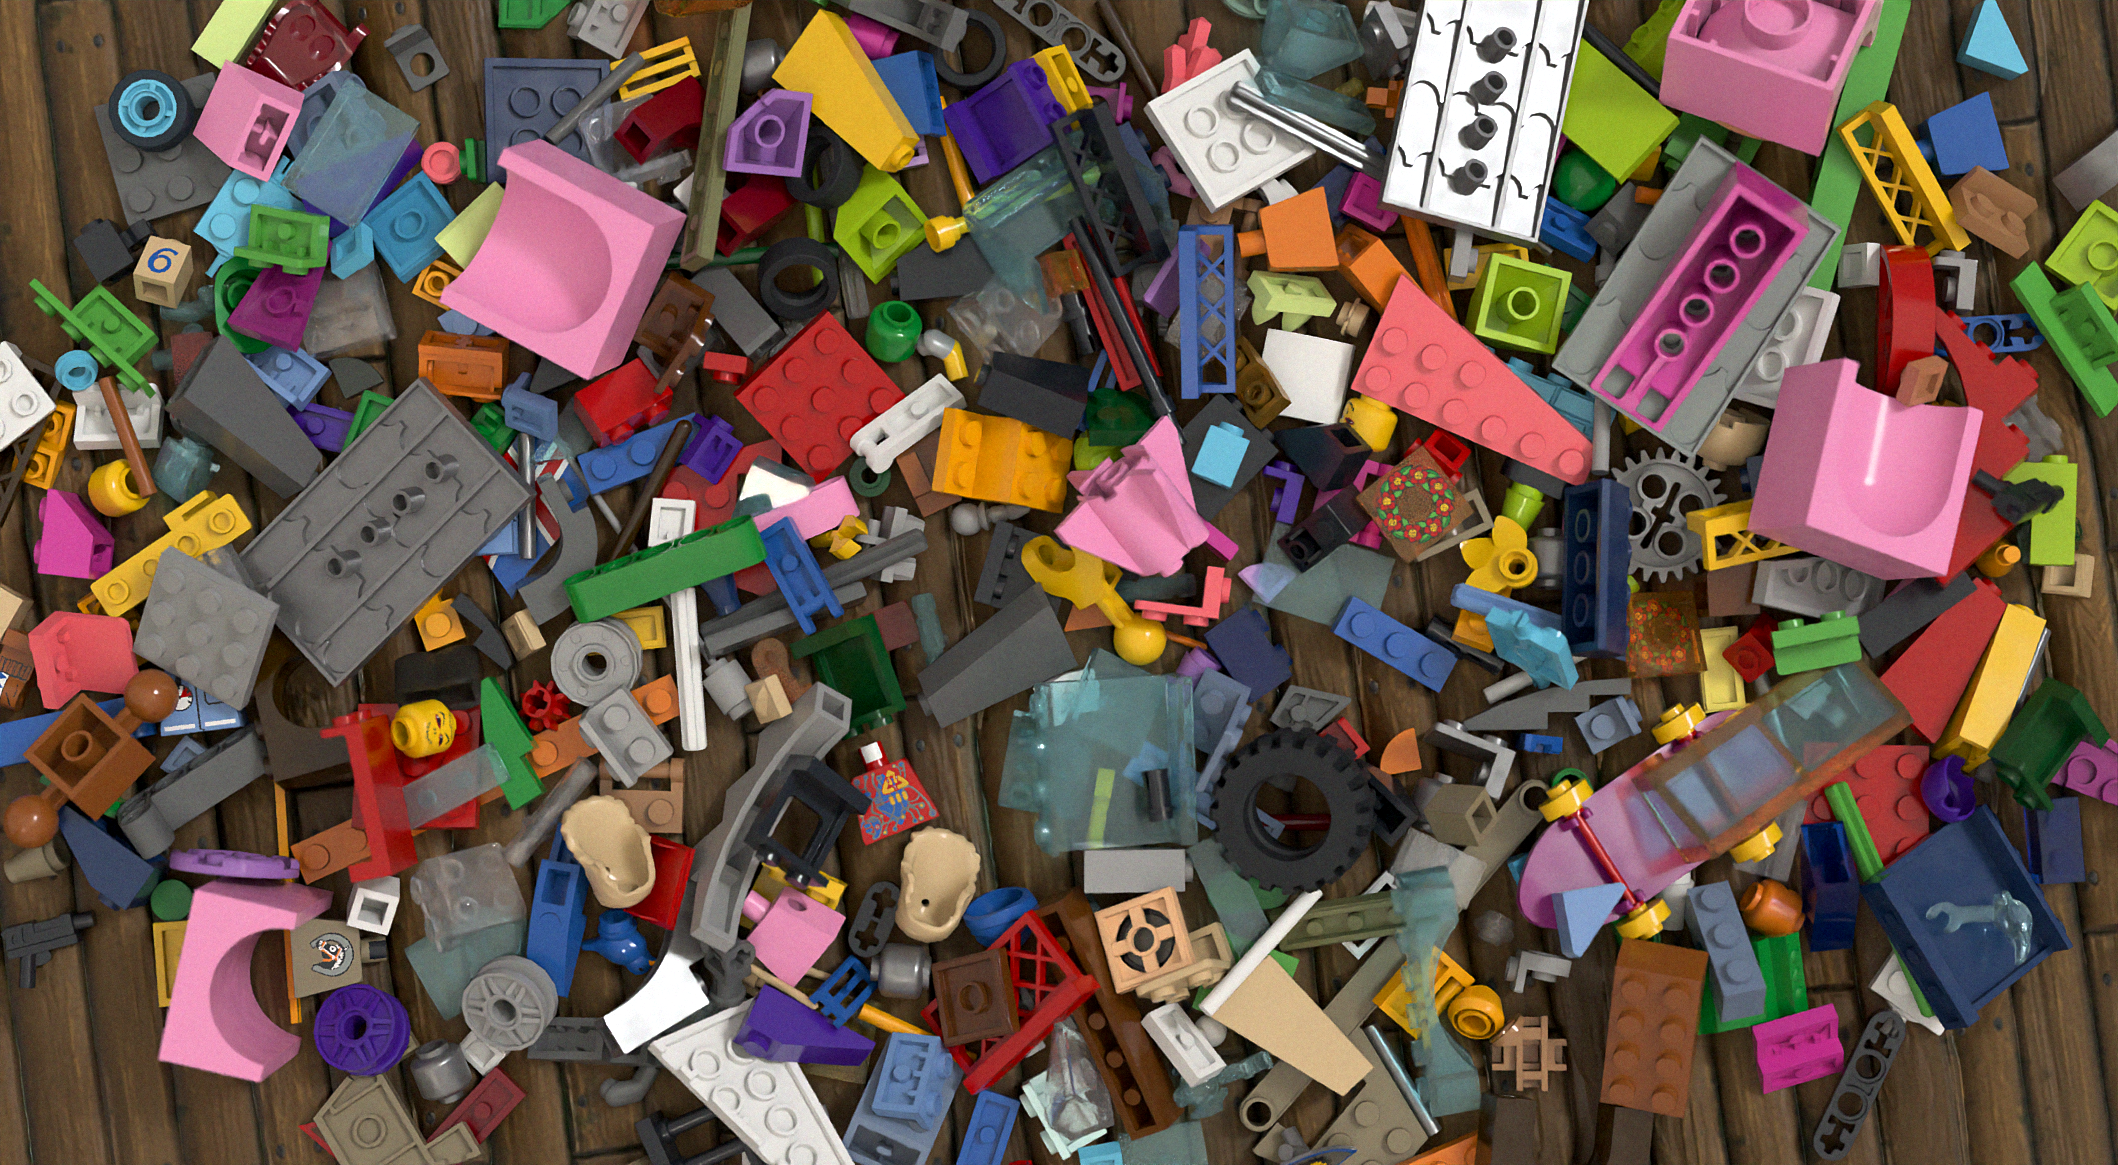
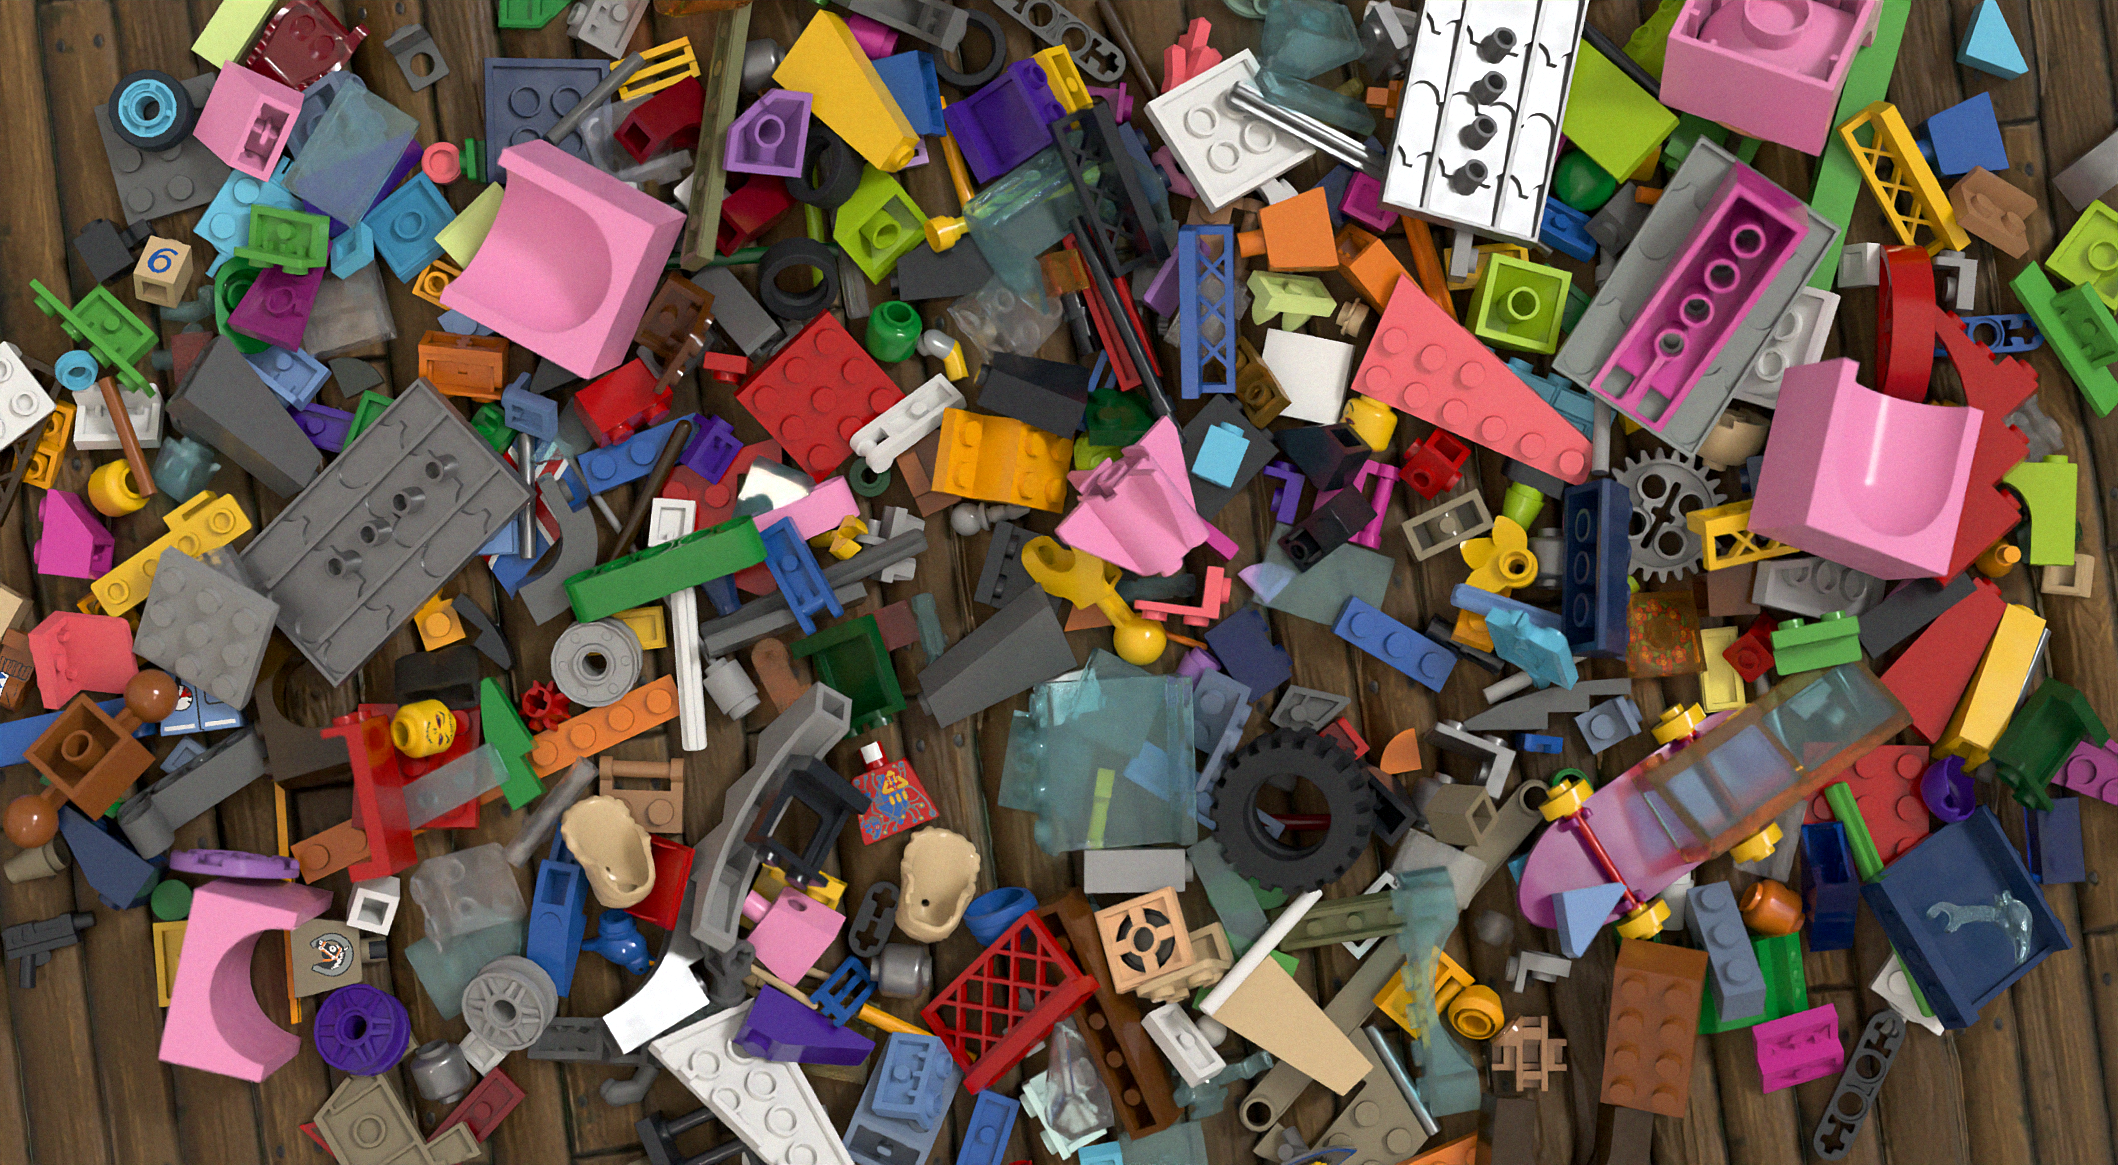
tan tile [500,608,546,661] -> none
light grey bracket [578,683,674,788] -> none
tan tile [744,674,792,724] -> none
reddish brown tile [931,948,1021,1047] -> none
black pin [1141,768,1177,822] -> none
tile [1355,445,1474,564] -> none
nougat plate [1895,355,1948,407] -> none
black piece [1971,468,2064,525] -> none

